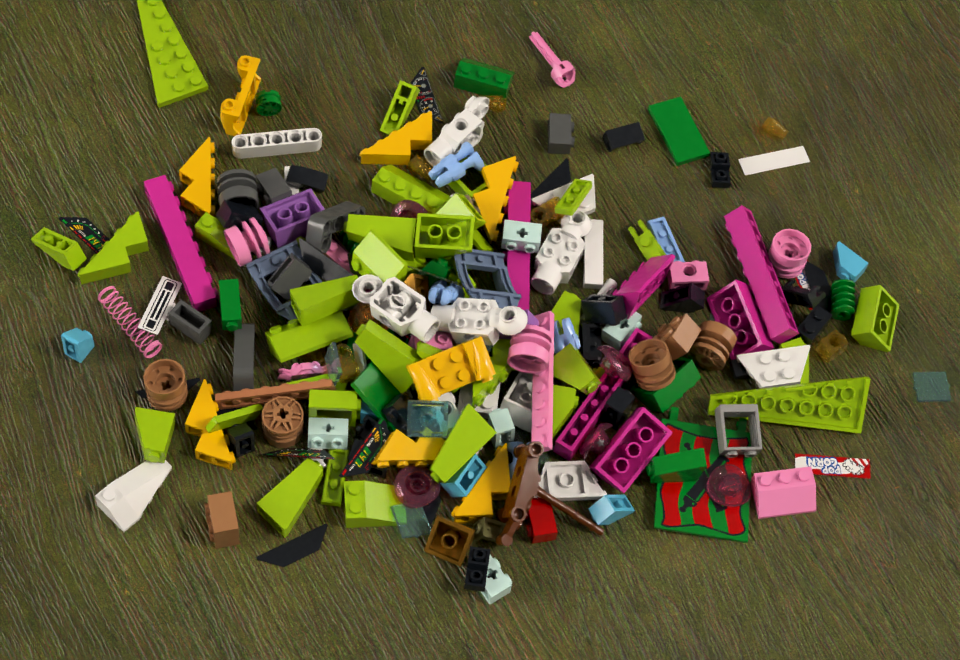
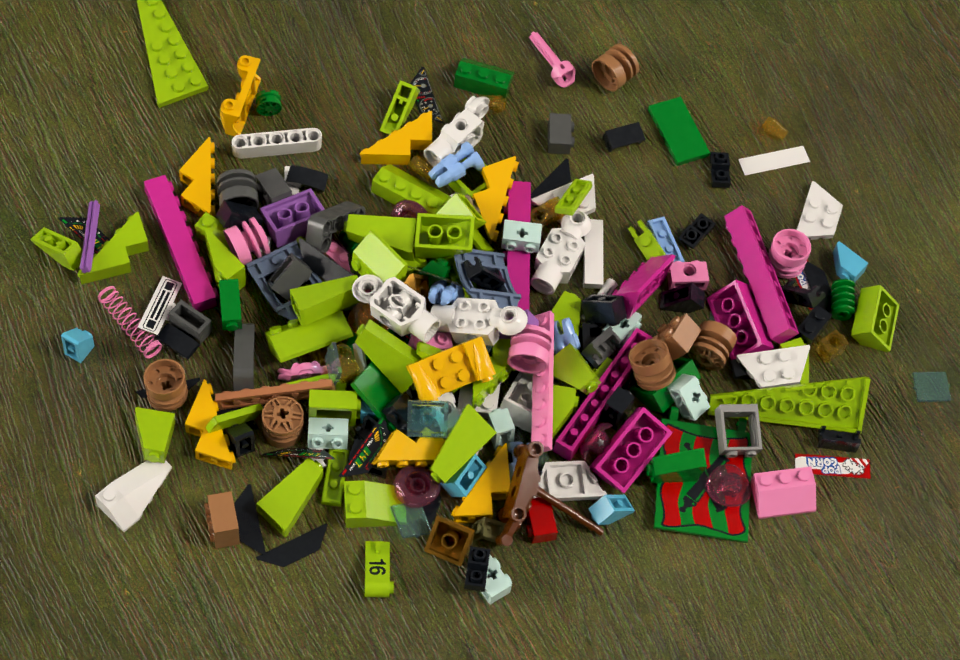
clear pink hat [597,345,632,381] -> none
none -> medium lavender axle [80,200,100,273]
none -> black slope [155,323,200,360]
none -> lime slope [205,229,246,293]
none -> black sticker [234,484,266,555]
none -> lime door [364,541,394,598]
none -> black hinge [463,257,506,291]
none -> dark grey hinge [581,326,621,368]
none -> medium nougat wheel [591,44,639,92]
none -> light aqua brick [667,374,710,421]
none -> black slope [678,213,716,249]
none -> white wing [797,181,843,240]
none -> black hinge [818,426,861,453]

